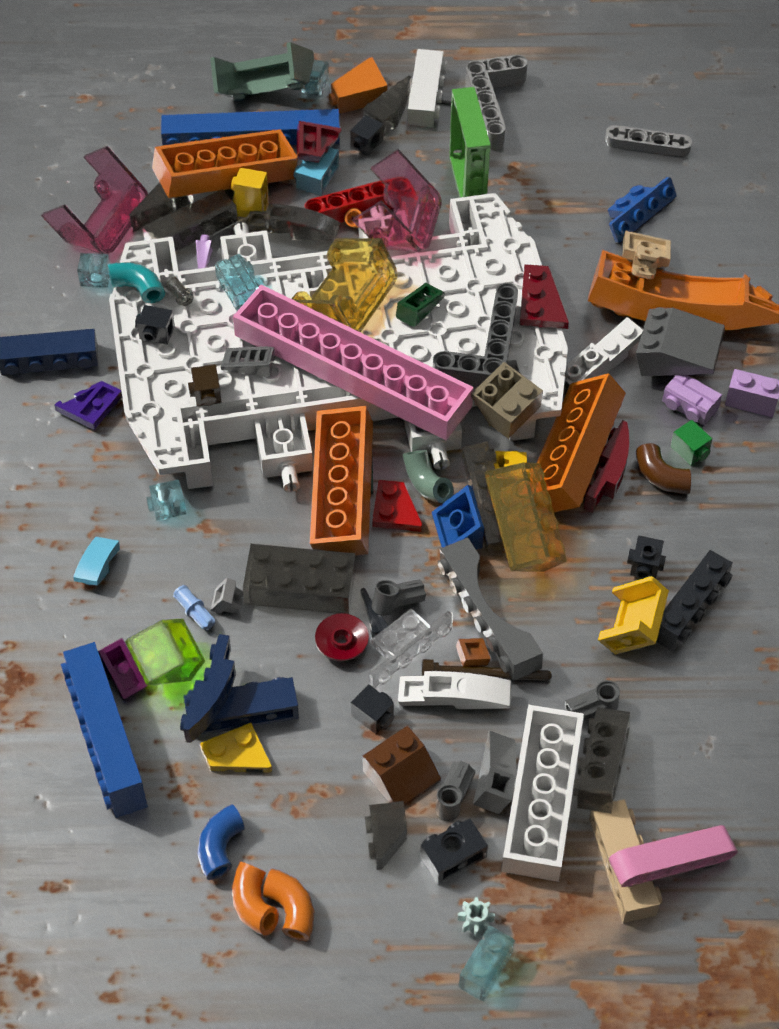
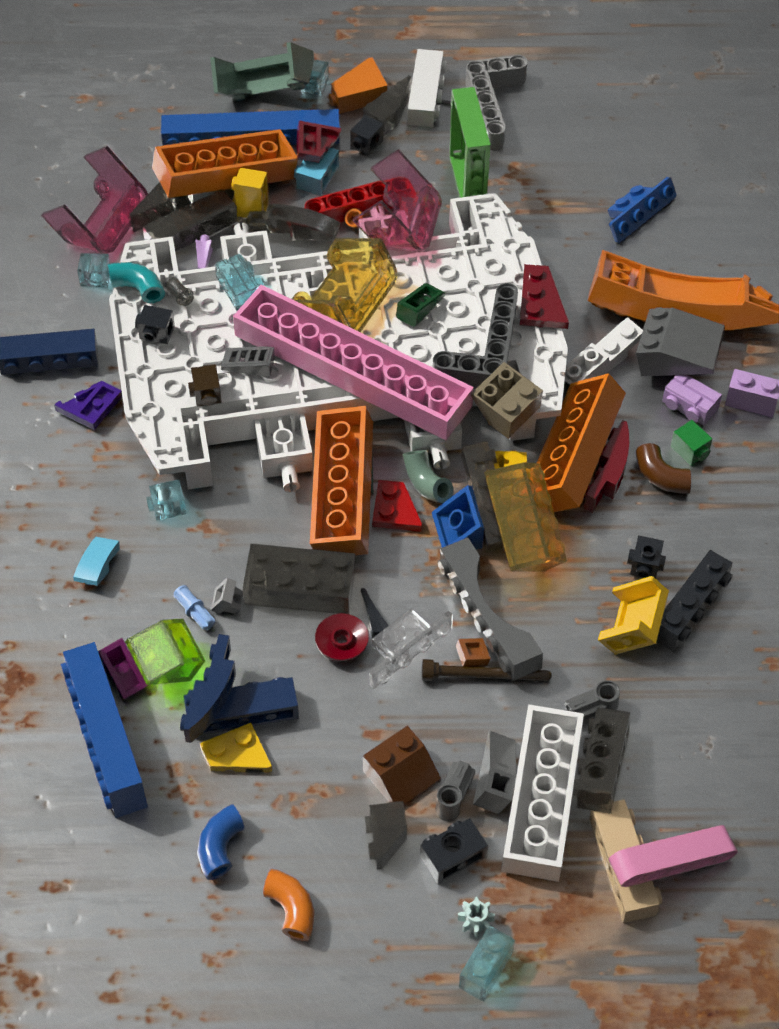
orange cylinder [232,861,279,936] -> none
black brick [351,684,394,734] -> none
dark grey piece [371,579,426,616] -> none
white slope [398,671,511,709] -> none
light grey beam [605,125,692,157] -> none
tan plate [622,231,671,279] -> none

